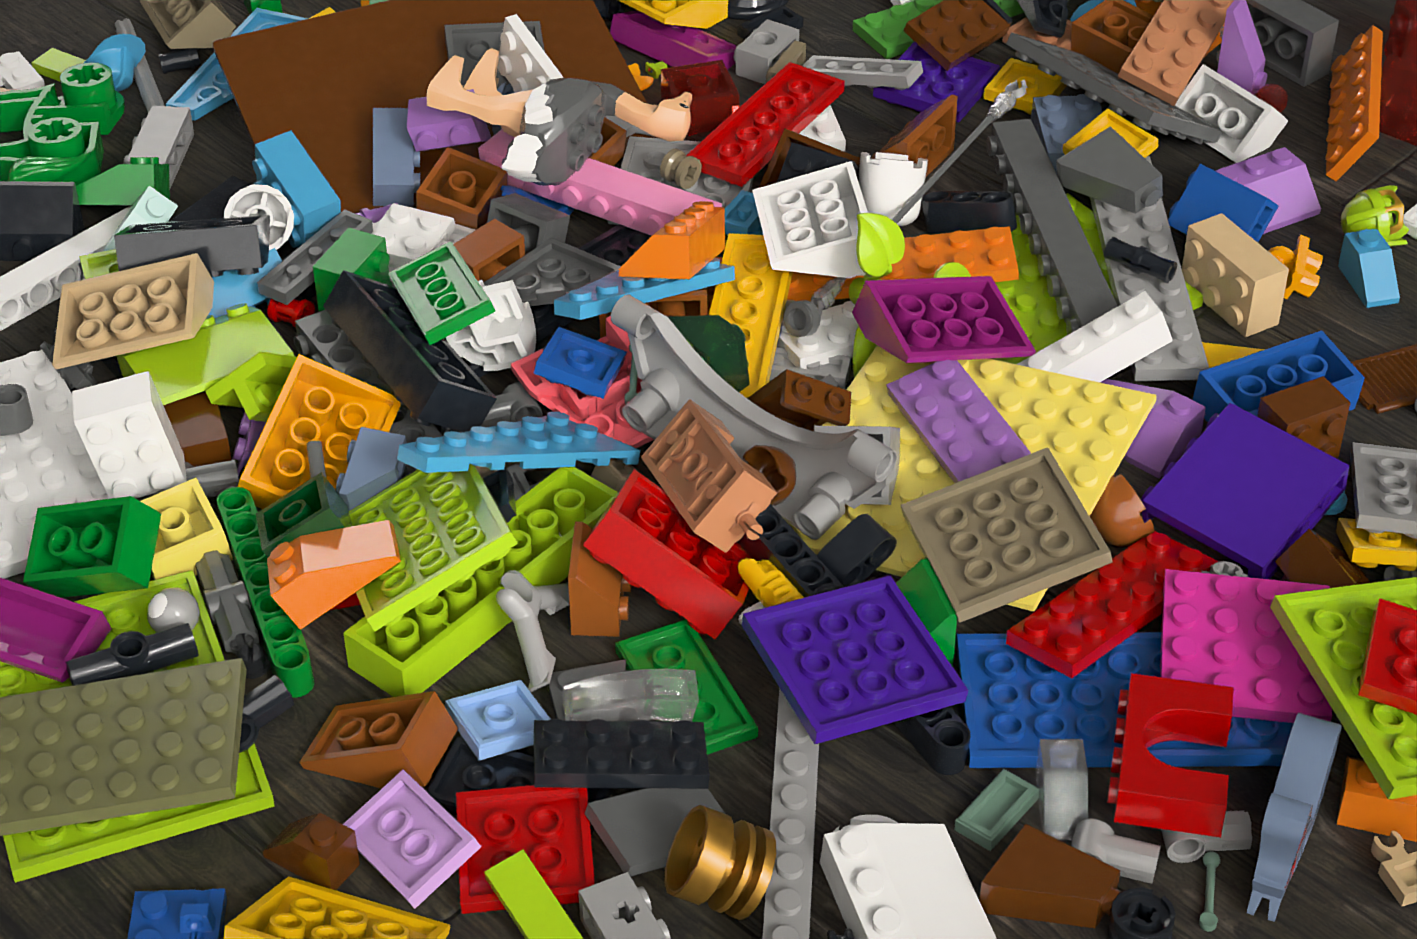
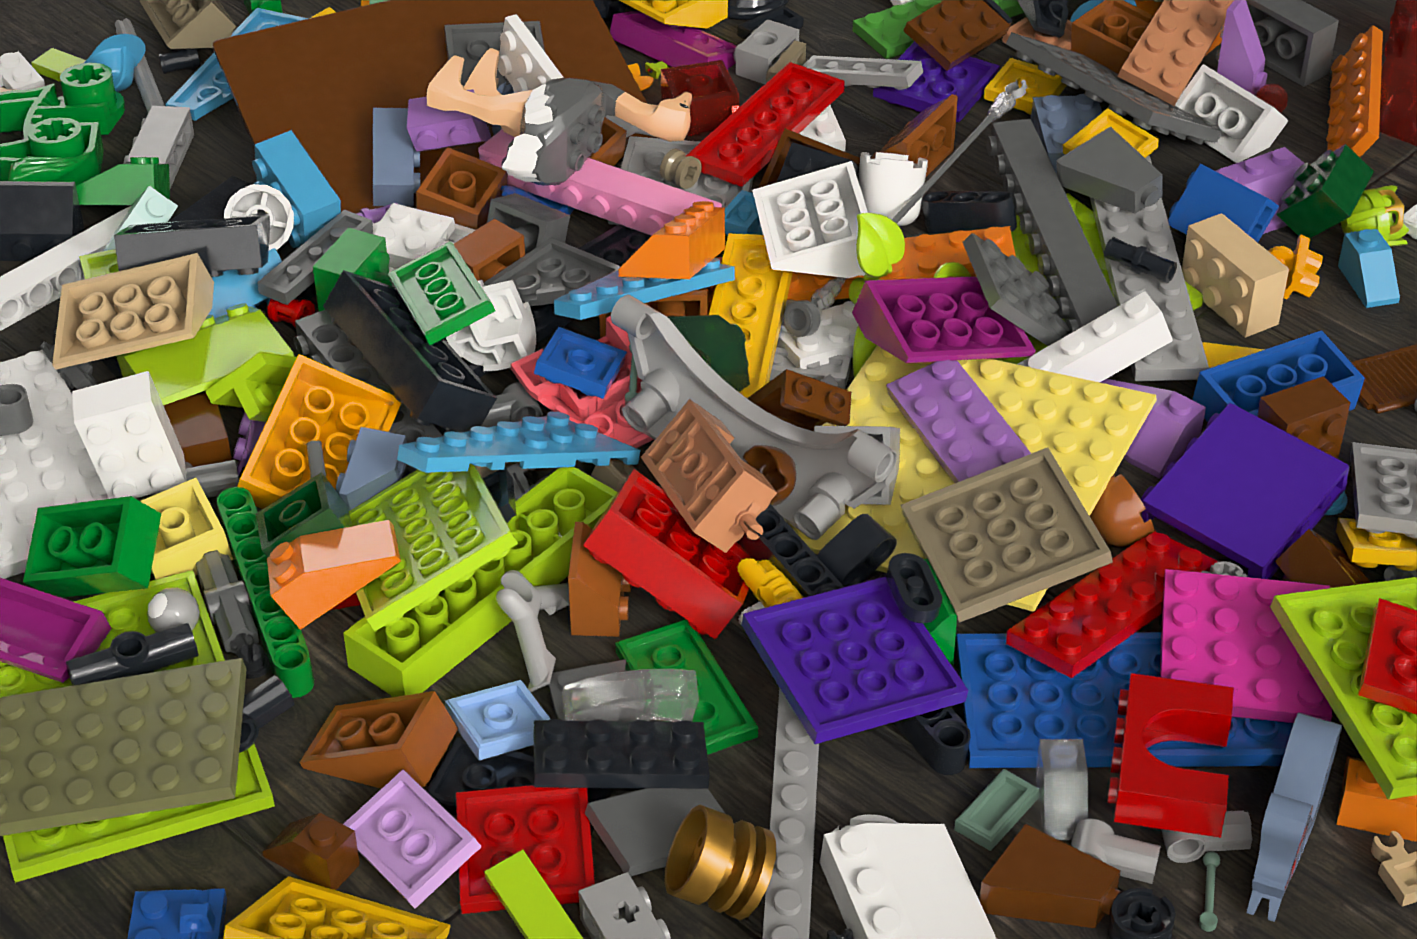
none -> black plate [886,553,942,623]
none -> dark grey plate [962,233,1069,346]
none -> dark green brick [1276,144,1374,238]

